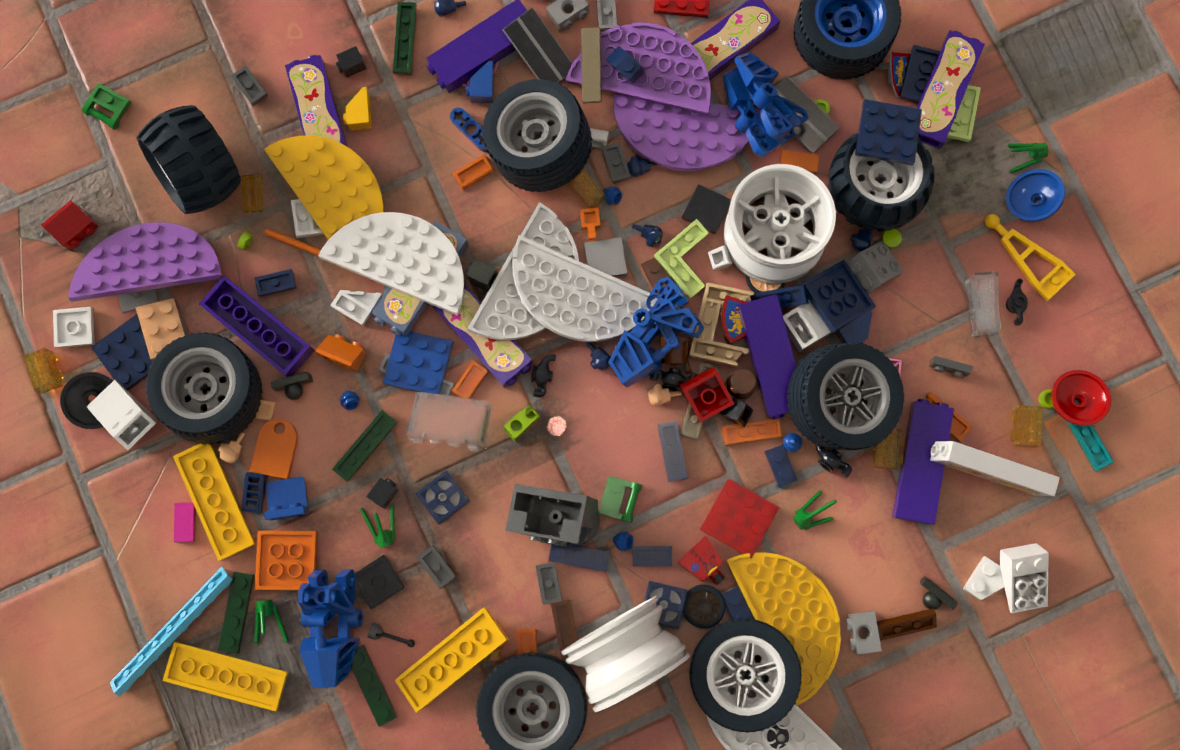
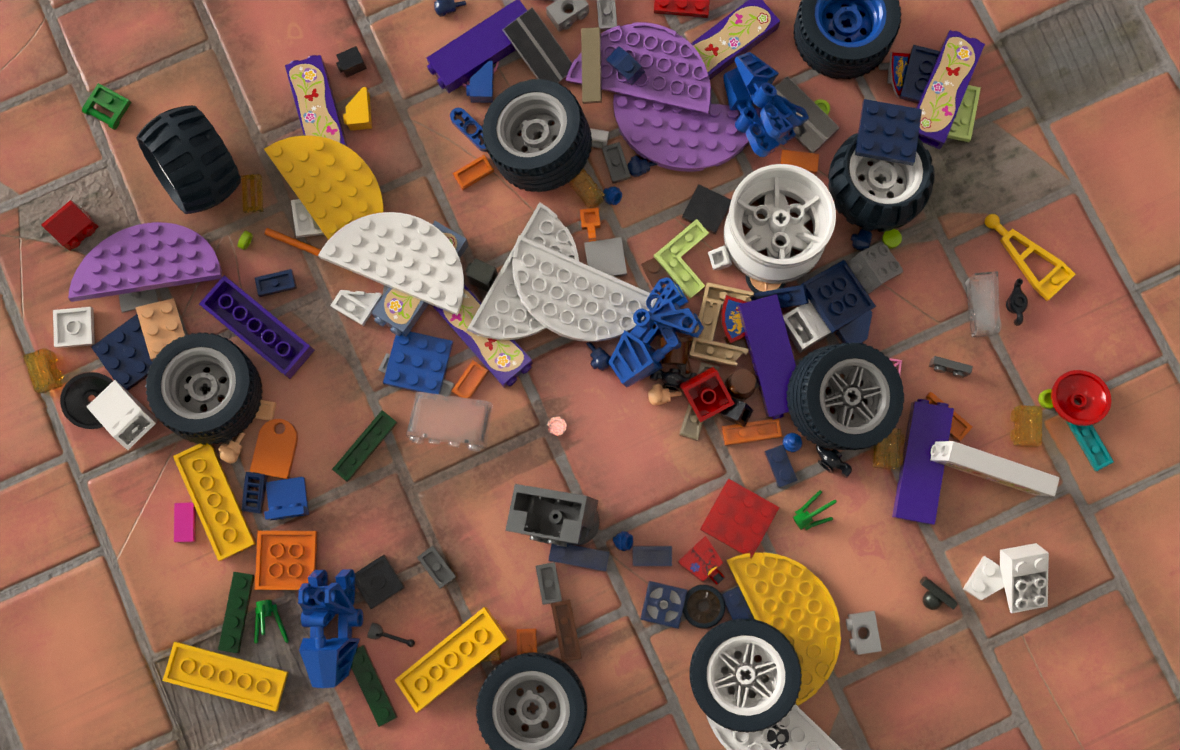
medium azure plate [110,567,233,696] -> none
dark grey plate [231,65,268,106] -> none
pearl dark grey tile [270,372,313,400] -> none
orange slope [315,334,367,373] -> none
blue plate [340,390,360,410] -> none
green plant [360,504,396,548] -> none
black brick [366,478,399,509] -> none
dark green plate [393,2,417,75] -> none
dark blue piece [416,470,470,525] -> none
lime leg [503,405,541,442] -> none
black piece [531,354,556,397] -> none
white wheel [561,596,691,712] -> none
green plate [598,476,642,523] -> none
dark blue piece [632,224,663,247] -> none
plate [657,421,688,482] -> none
reddish brown plate [877,608,937,641] -> none
blue dish [1006,169,1065,222] -> none
green plant [1008,143,1049,173] -> none

